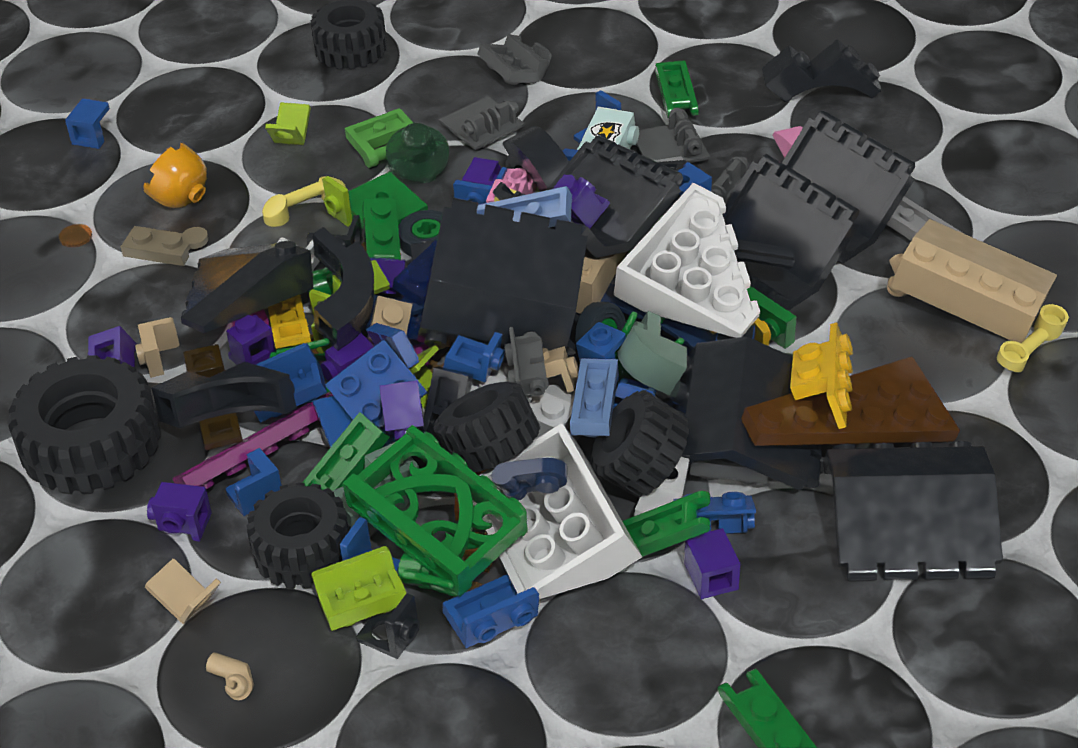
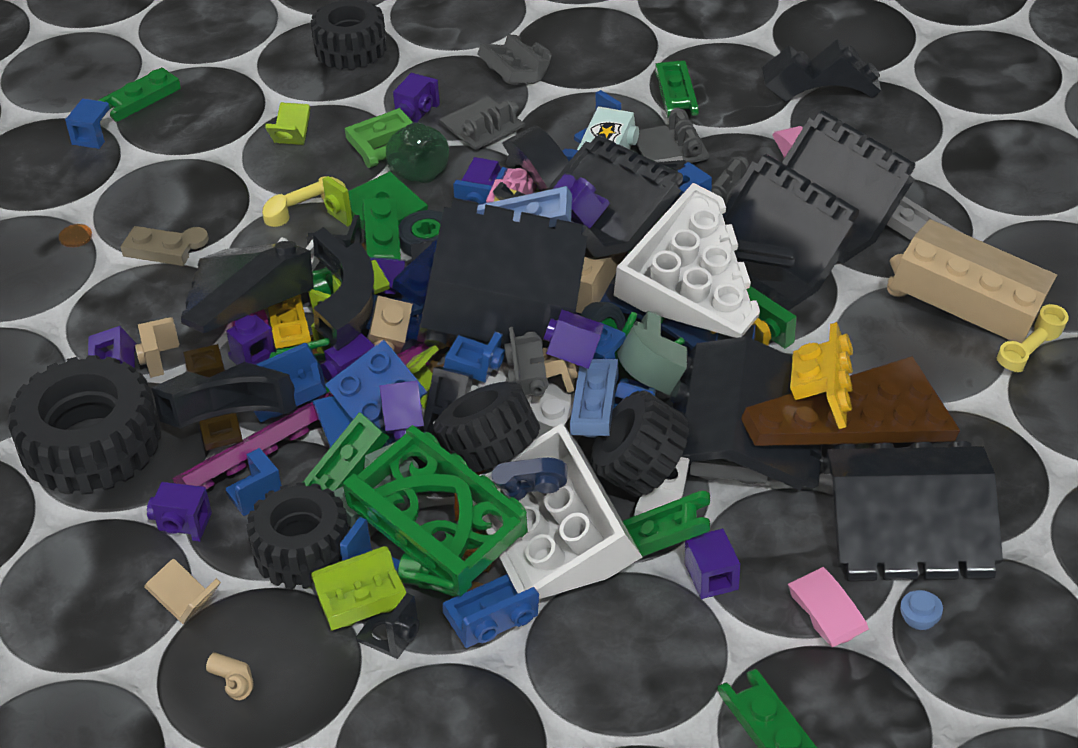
light orange cylinder [143,143,207,209] -> none
blue tile [366,323,419,369] -> none
blue hinge [673,492,756,533] -> none
none -> green hinge [98,67,181,121]
none -> dark purple brick [393,72,440,123]
none -> dark purple brick [543,309,604,369]
none -> bright pink slope [788,567,869,648]
none -> medium blue plate [900,590,943,630]

